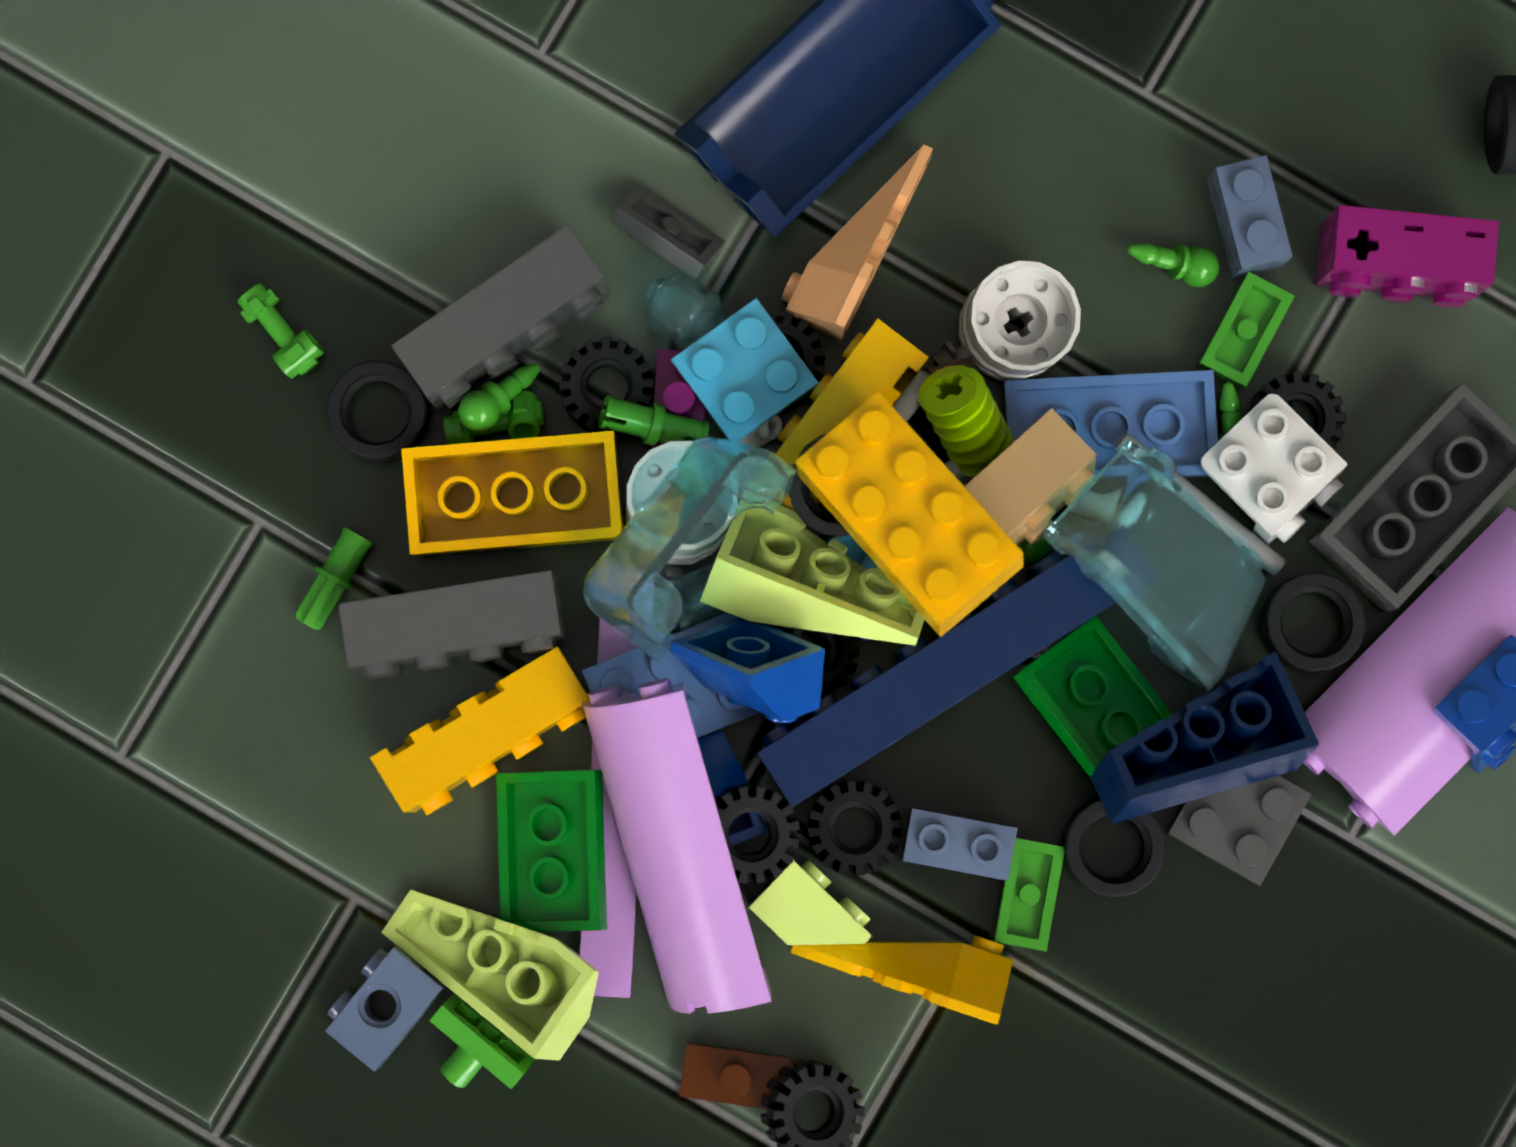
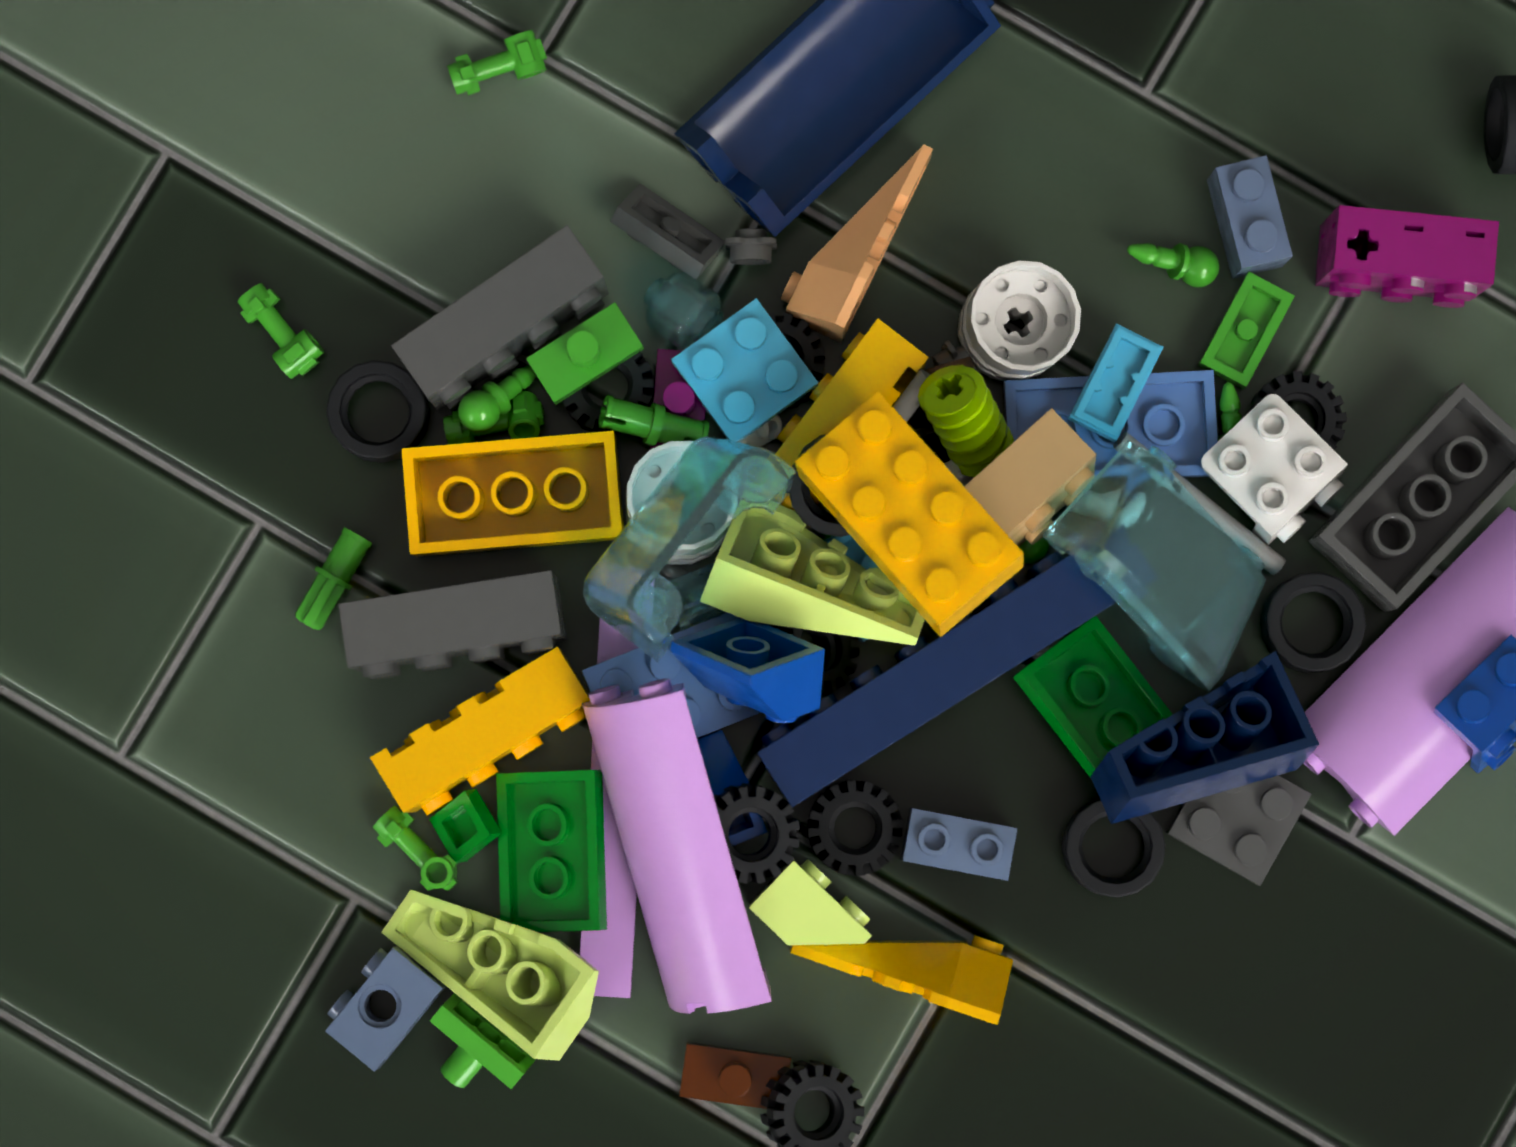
bright green plate [993,838,1065,952] -> none
none -> bright green bar [372,805,458,891]
none -> green plate [429,789,502,863]
none -> bright green bar [447,30,547,96]
none -> bright green tile [526,302,644,405]
none -> dark grey plate [725,228,777,265]
none -> medium azure plate [1068,323,1163,443]

